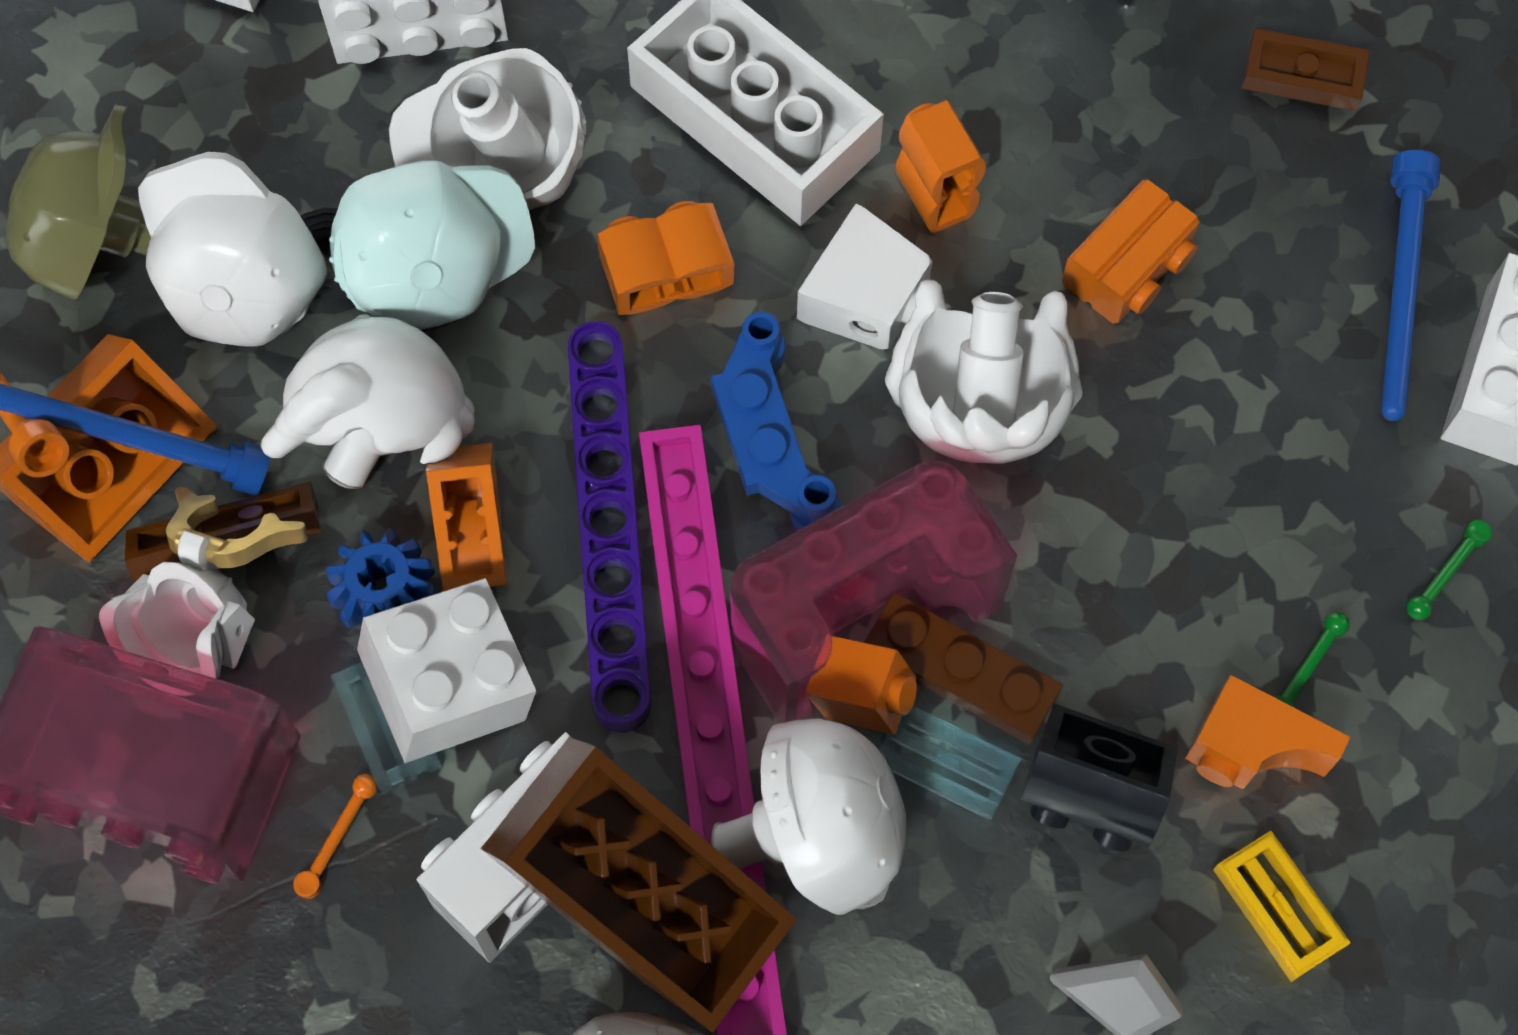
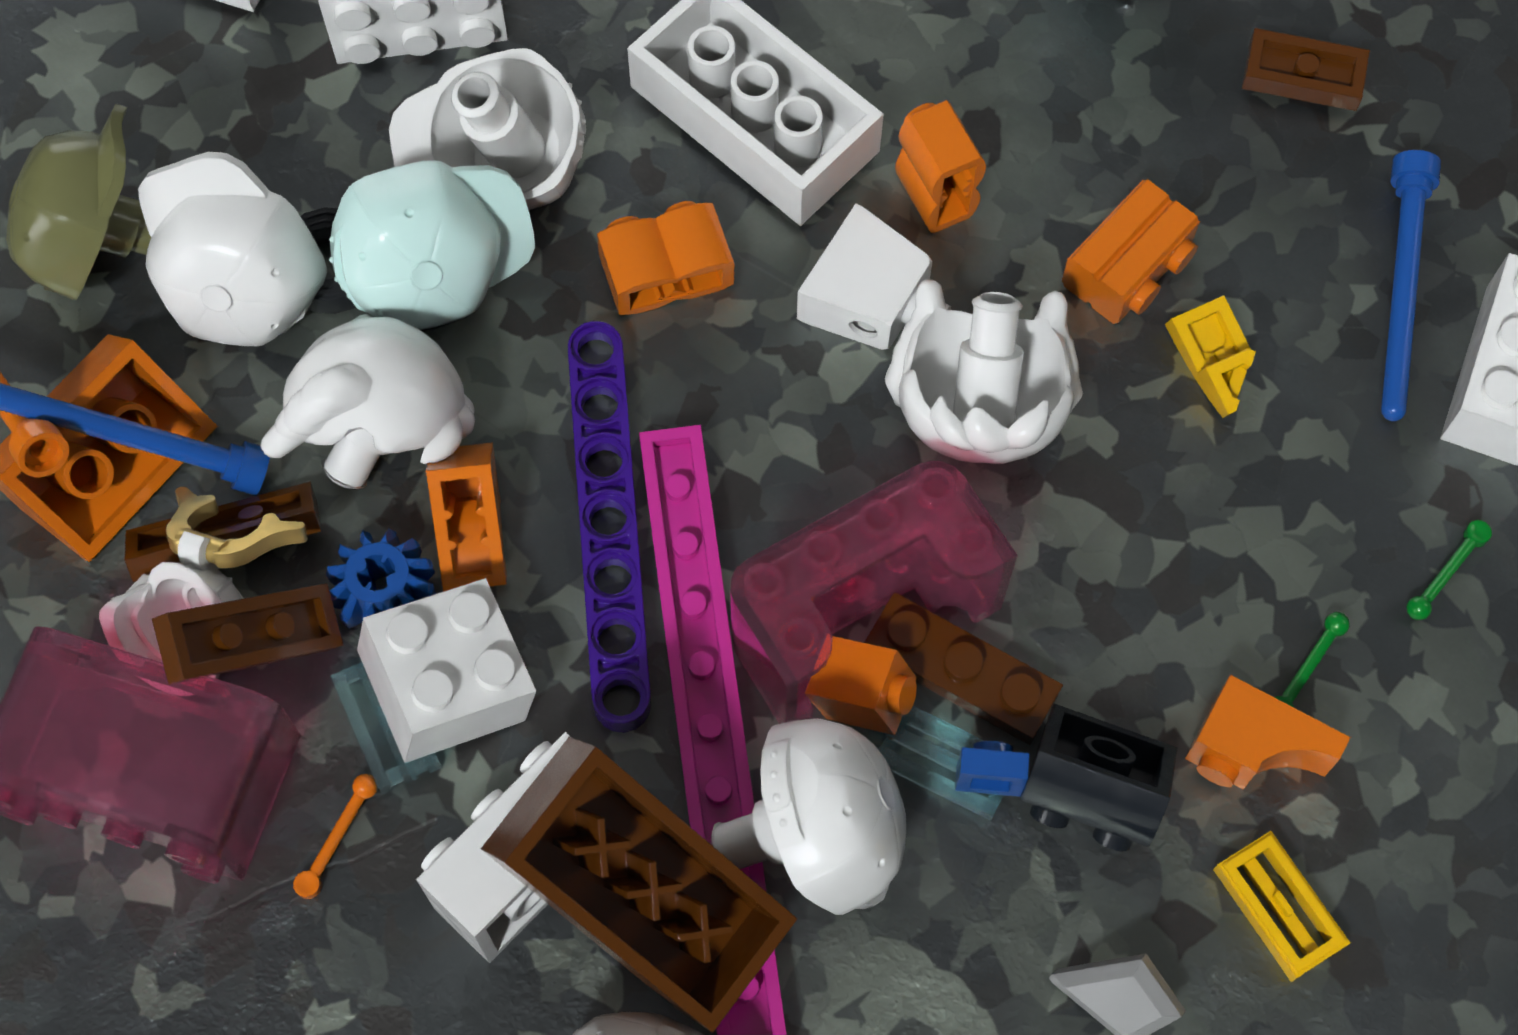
blue plate [711,312,841,539] -> none
none -> reddish brown plate [152,583,344,685]
none -> blue plate [955,741,1029,797]
none -> yellow slope [1165,295,1256,418]

